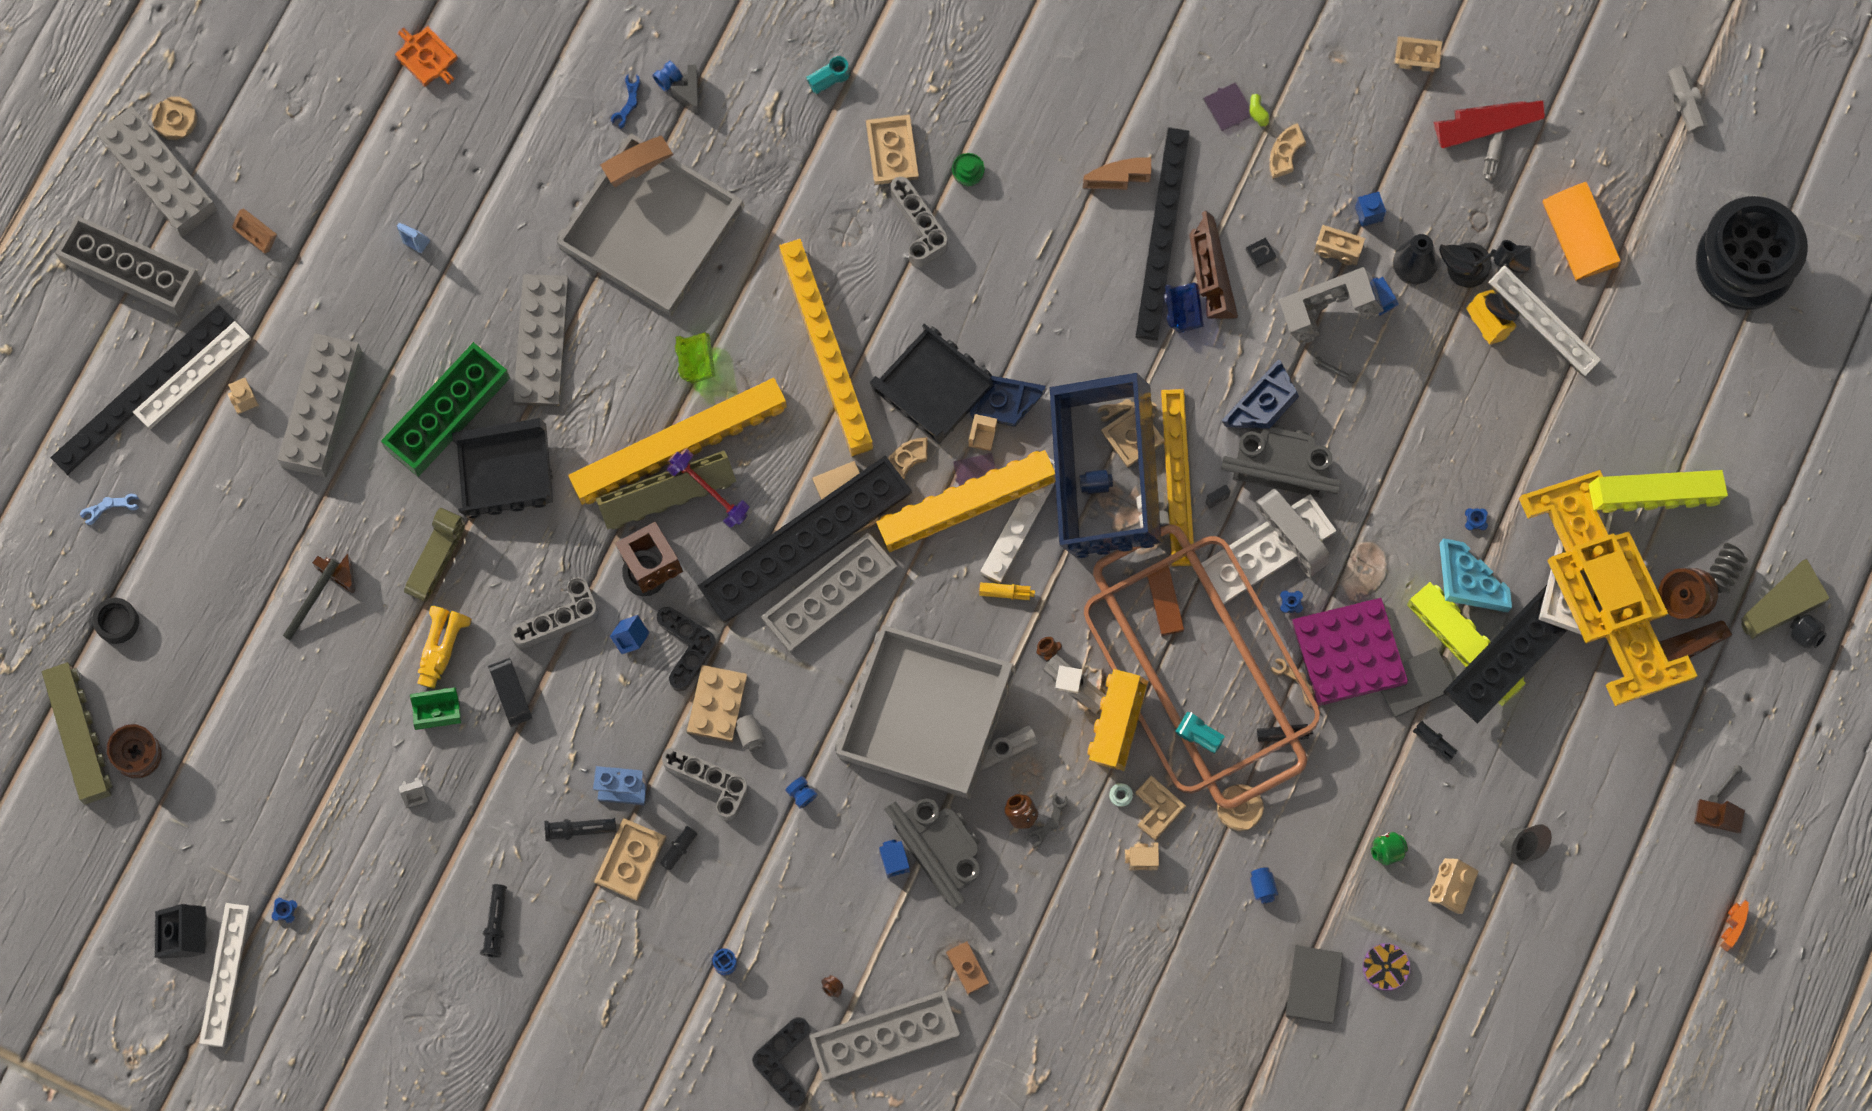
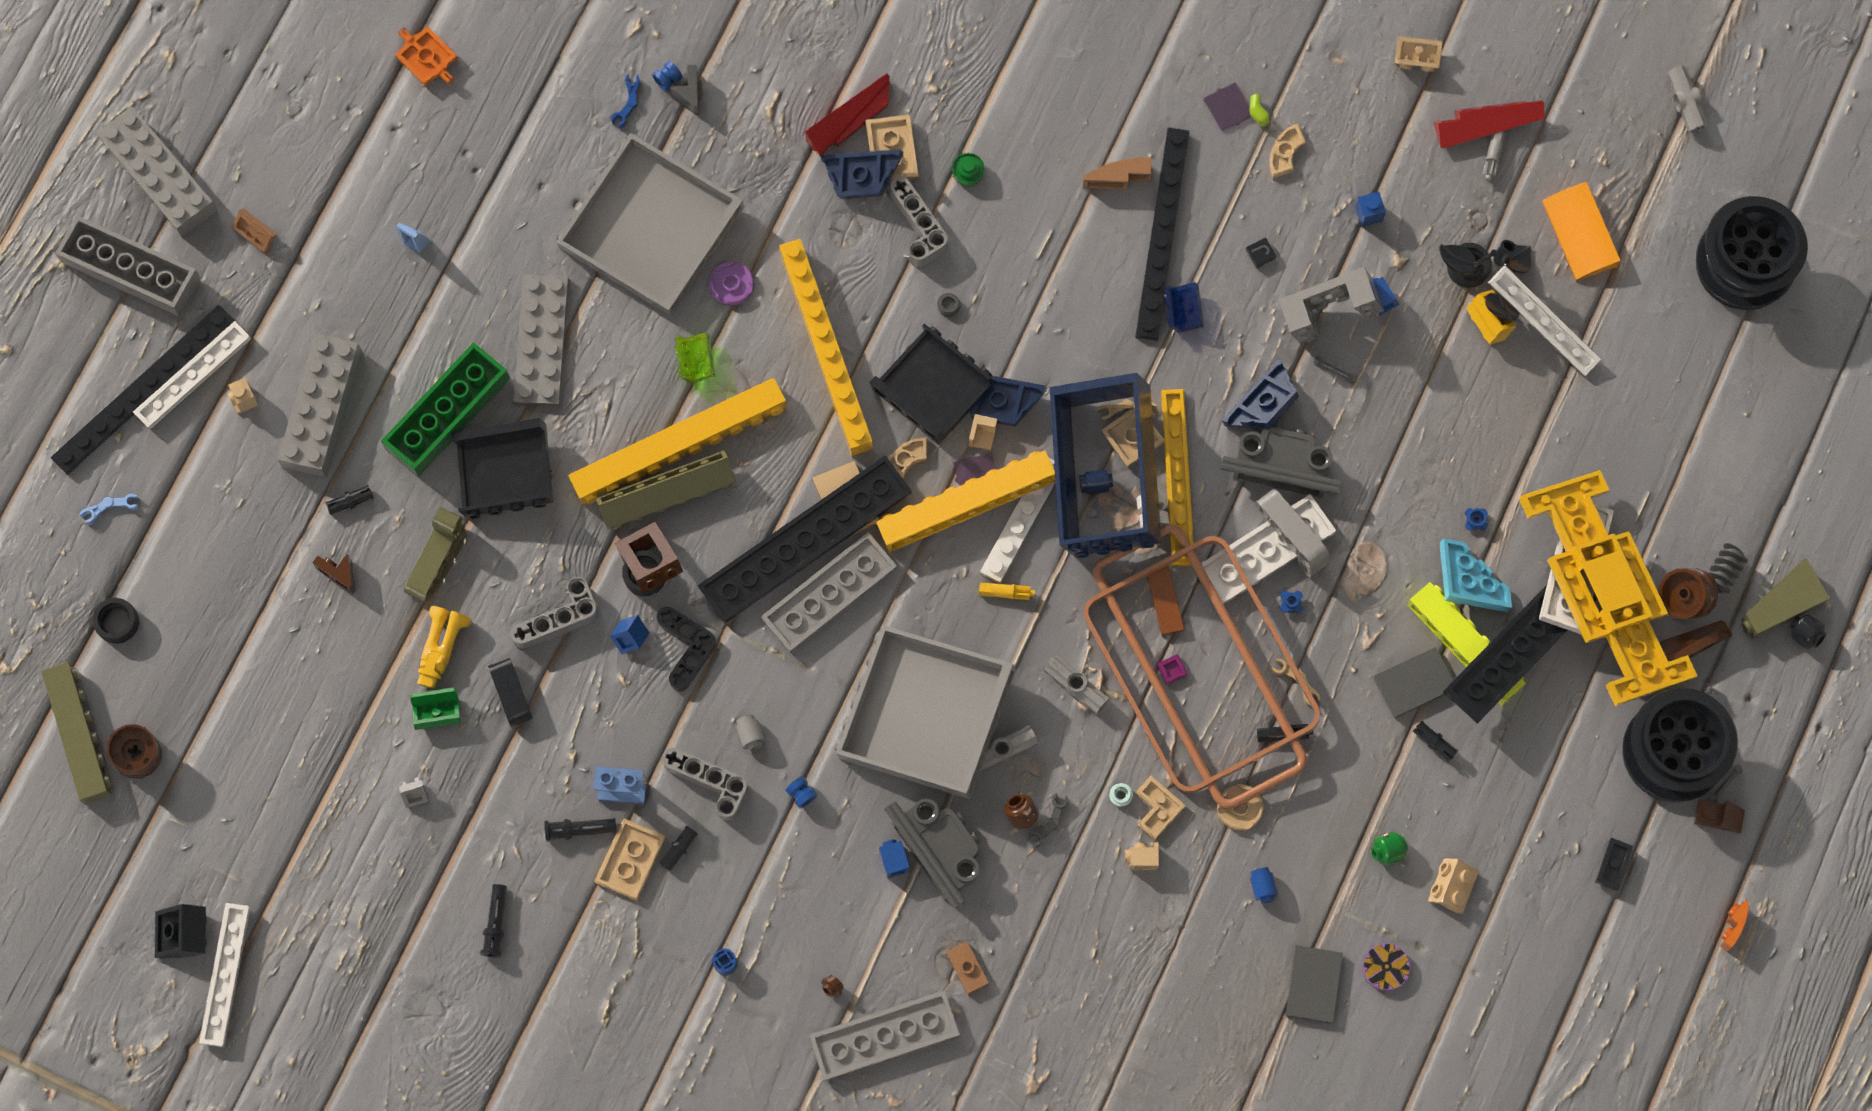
tan tile [151,96,197,140] -> none
blue plate [271,898,297,923] -> none
pearl dark grey bar [283,558,340,640] -> none
medium nougat slope [600,135,674,187] -> none
dark purple axle [666,448,750,528] -> none
tan plate [687,665,747,742] -> none
black beam [752,1017,810,1108] -> none
teal piece [806,56,850,94] -> none
reddish brown plate [1036,637,1062,661] -> none
white tile [1055,665,1082,694] -> none
yellow brick [1087,669,1148,771] -> none
teal piece [1175,712,1225,754] -> none
reddish brown wedge [1189,211,1238,319] -> none
black tile [1206,485,1231,509] -> none
magenta plate [1292,598,1408,706] -> none
tan bracket [1314,225,1365,265] -> none
black cone [1393,234,1438,285] -> none
dark grey piece [1500,824,1552,866] -> none
neon yellow brick [1588,470,1728,513] -> none
none -> black pin [325,485,374,515]
none -> medium lavender tile [709,261,754,306]
none -> red wedge [805,73,890,157]
none -> dark blue wing [821,149,904,199]
none -> dark grey tile [937,293,960,317]
none -> magenta tile [1157,654,1188,685]
none -> black plate [1595,838,1633,891]
none -> black wheel [1622,688,1738,802]

